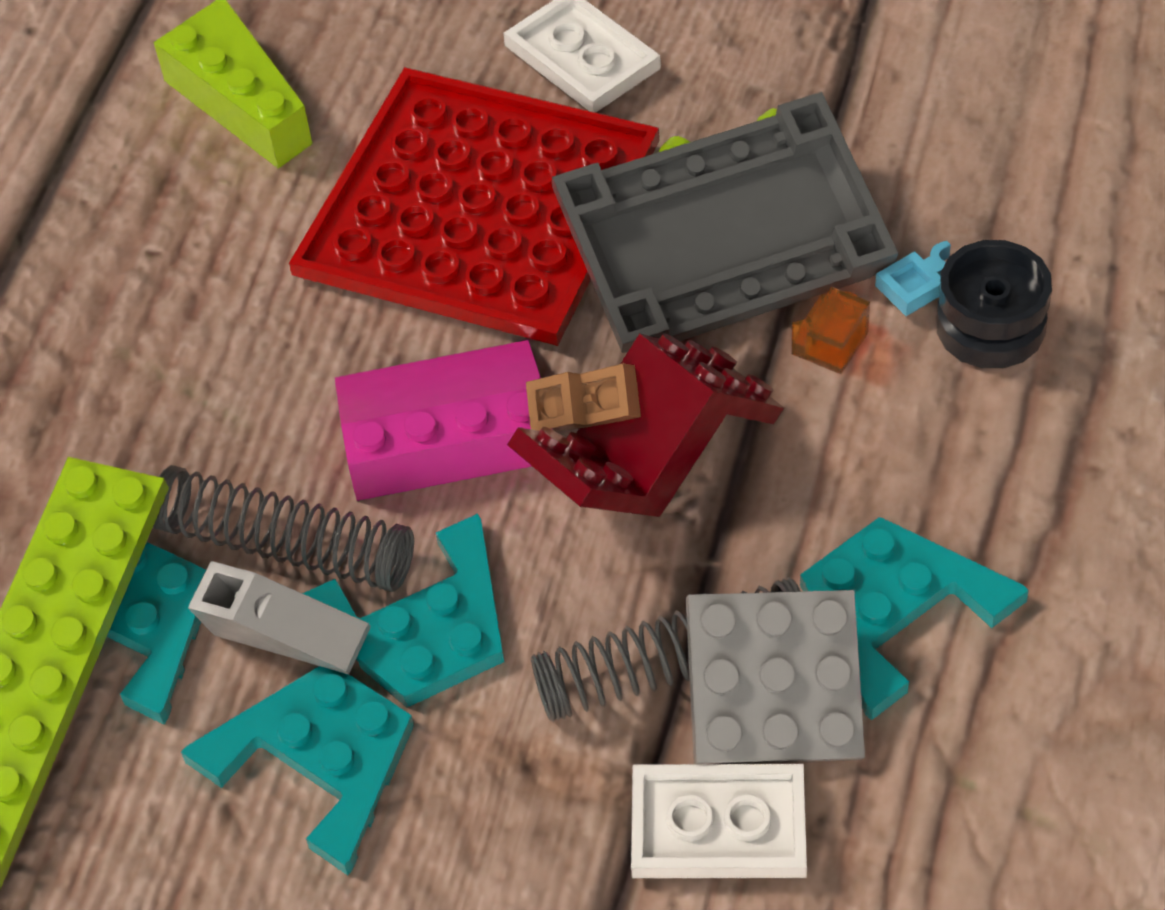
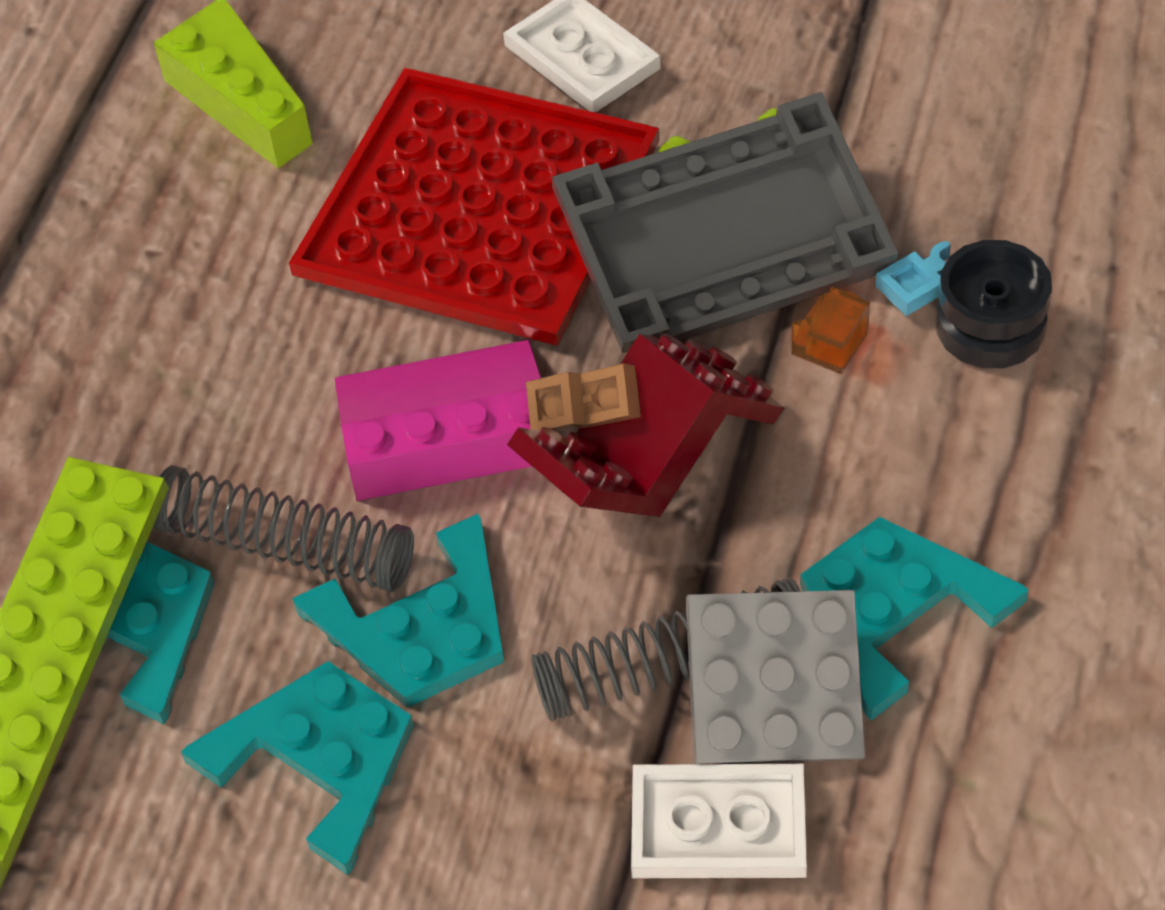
light grey slope [188,561,371,674] -> none

